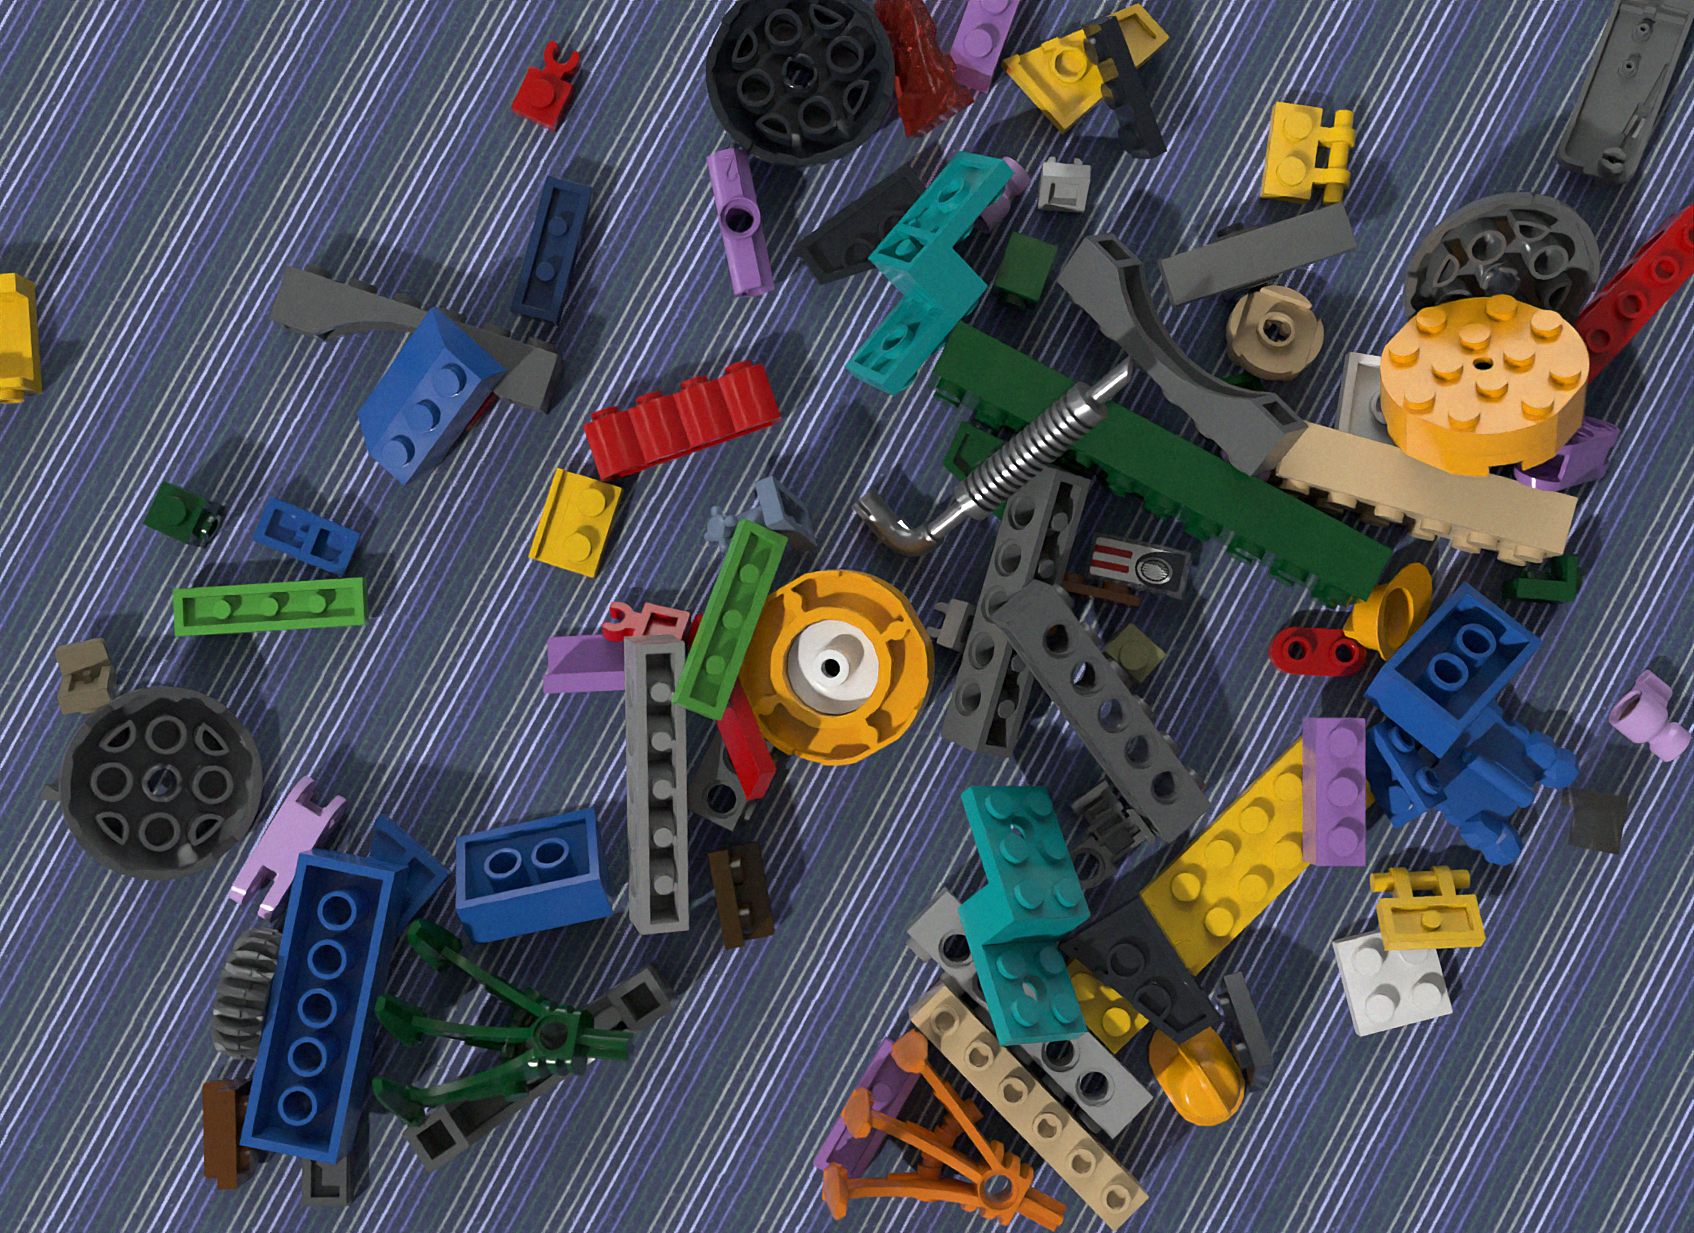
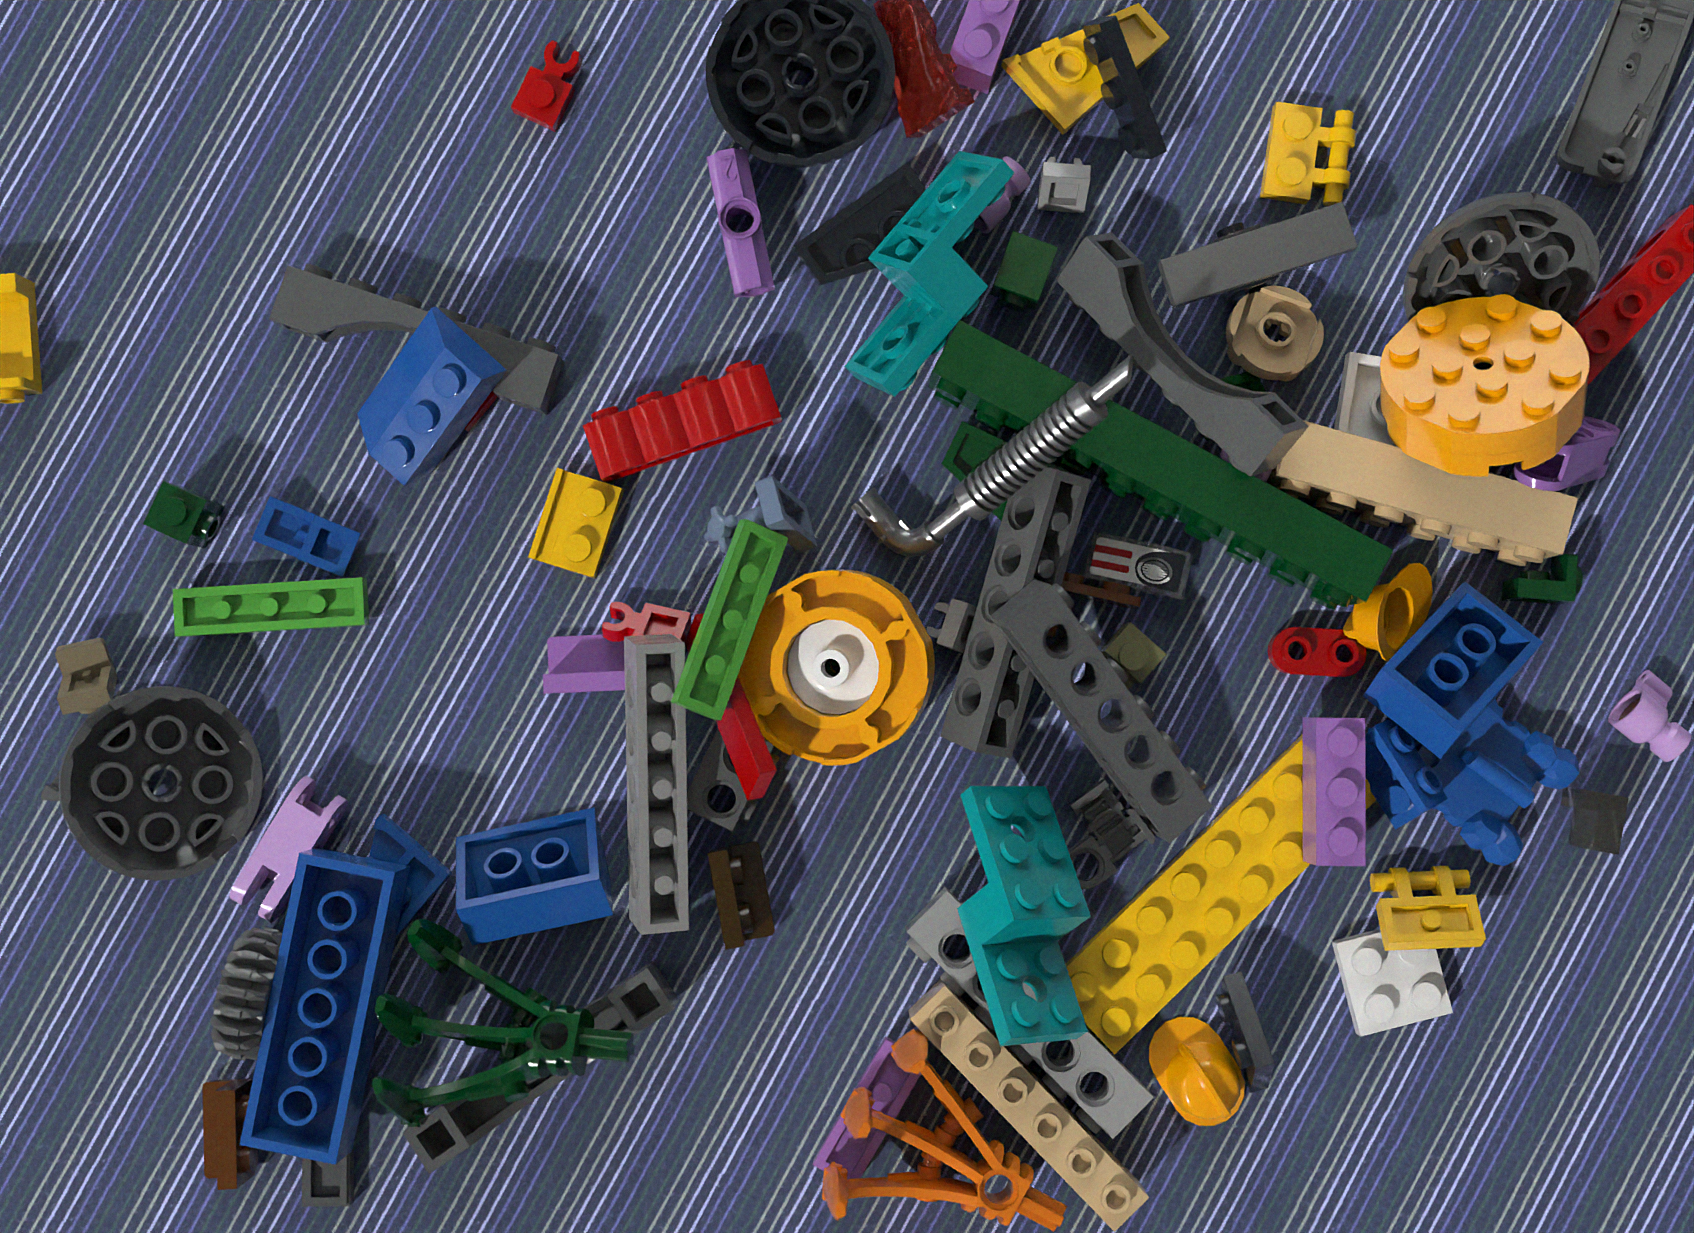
dark blue plate [510,175,595,326] -> none
black wing [1058,893,1221,1045] -> none

